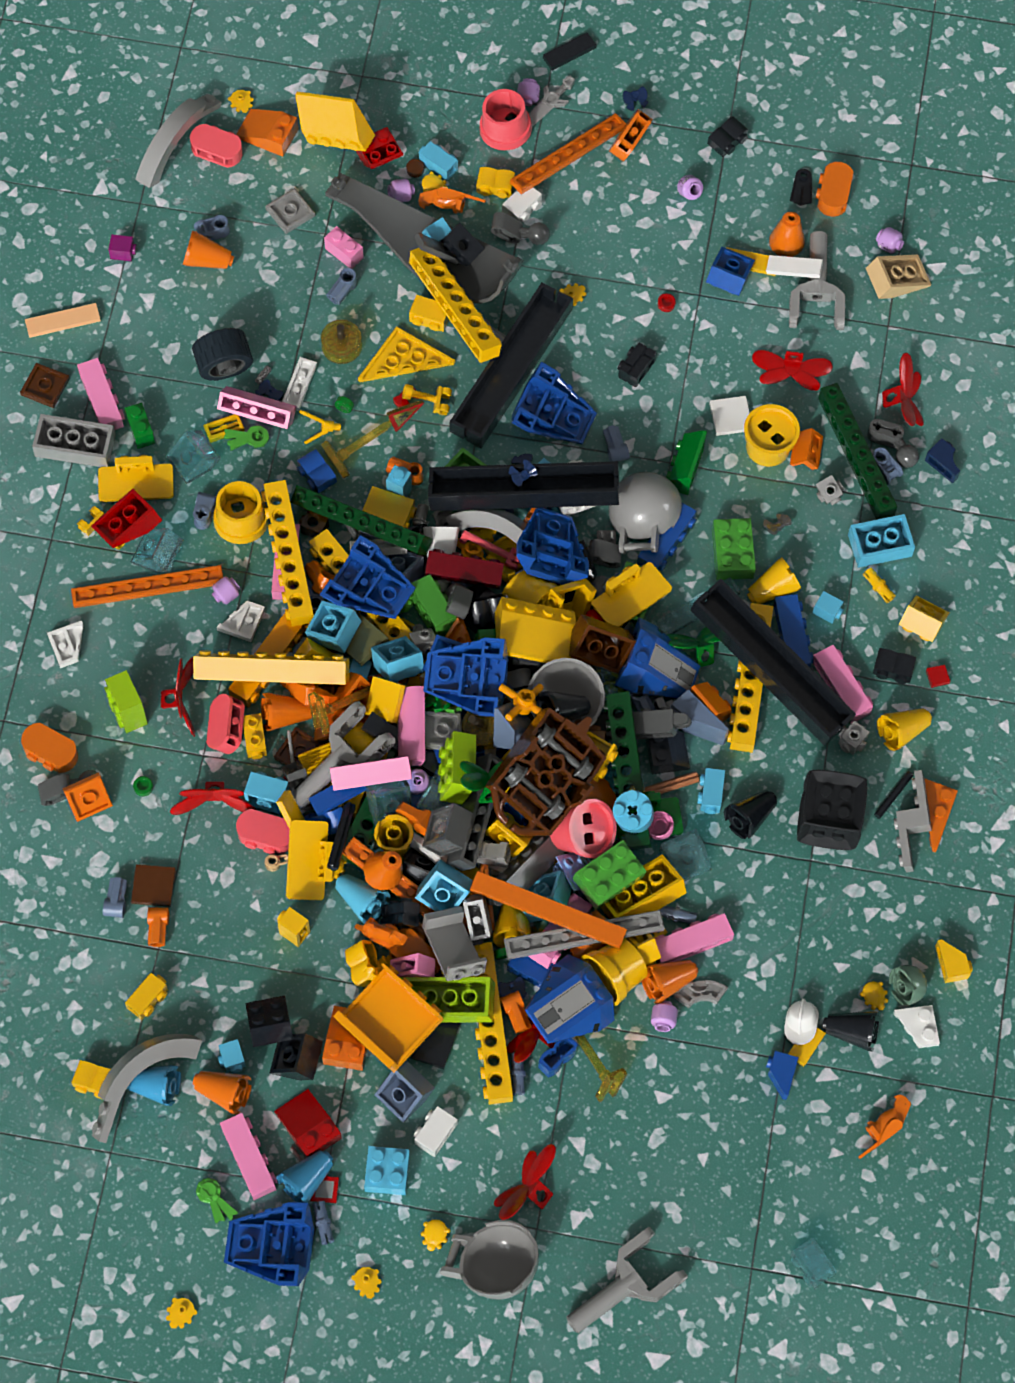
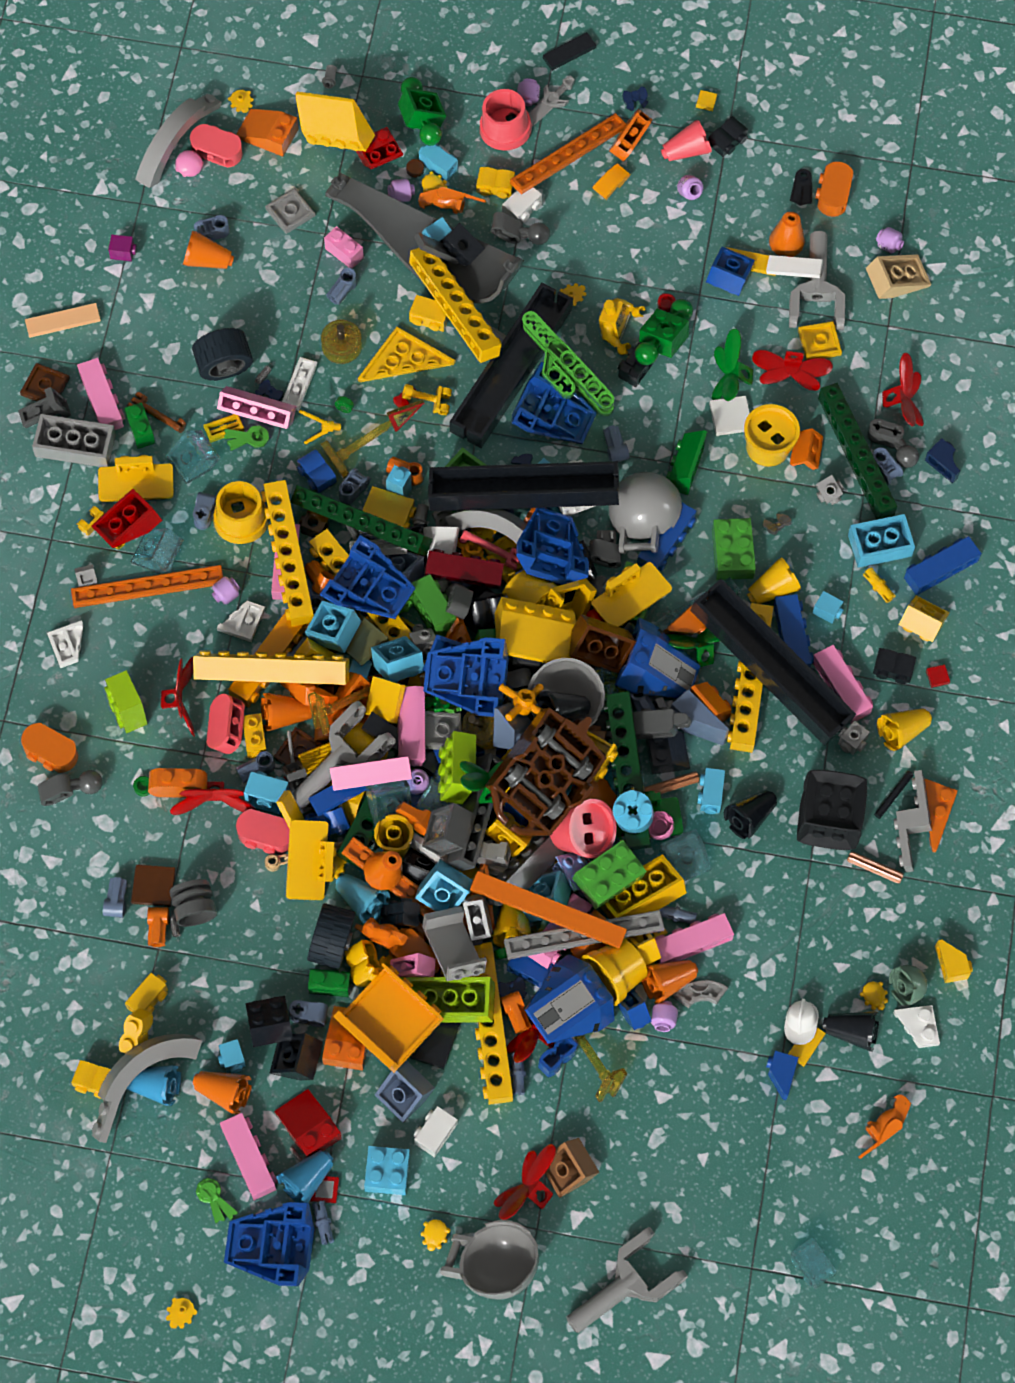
orange tile [62,772,113,822] -> none
yellow brick [277,907,310,947] -> none
black axle [327,802,356,871] -> none
yellow piece [351,1267,382,1299] -> none
dark blue piece [509,460,538,487] -> none
none -> dark grey bracket [18,387,71,428]
none -> light grey tile [74,564,98,587]
none -> yellow brick [119,1008,153,1054]
none -> dark orange hinge [126,392,186,433]
none -> orange brick [148,768,208,798]
none -> dark grey wheel [169,879,217,927]
none -> light grey piece [169,911,181,942]
none -> bright pink hair [175,150,203,177]
none -> sand blue piece [236,751,275,784]
none -> sand blue piece [289,1000,328,1027]
none -> black wheel [307,903,356,969]
none -> green brick [308,969,351,997]
none -> light grey pin [322,65,337,89]
none -> sand blue piece [339,468,371,505]
none -> green brick [398,77,446,146]
none -> bright green beam [522,311,614,416]
none -> medium nougat slope [545,1138,600,1198]
none -> light orange slope [592,163,631,200]
none -> yellow torso [599,298,646,355]
none -> blue slope [618,989,652,1030]
none -> green brick [635,299,693,365]
none -> coral cone [661,120,712,161]
none -> orange slope [663,605,707,635]
none -> yellow tile [696,90,717,112]
none -> green piece [712,329,753,401]
none -> yellow tile [798,321,842,360]
none -> axle [847,851,904,884]
none -> blue brick [904,536,982,595]

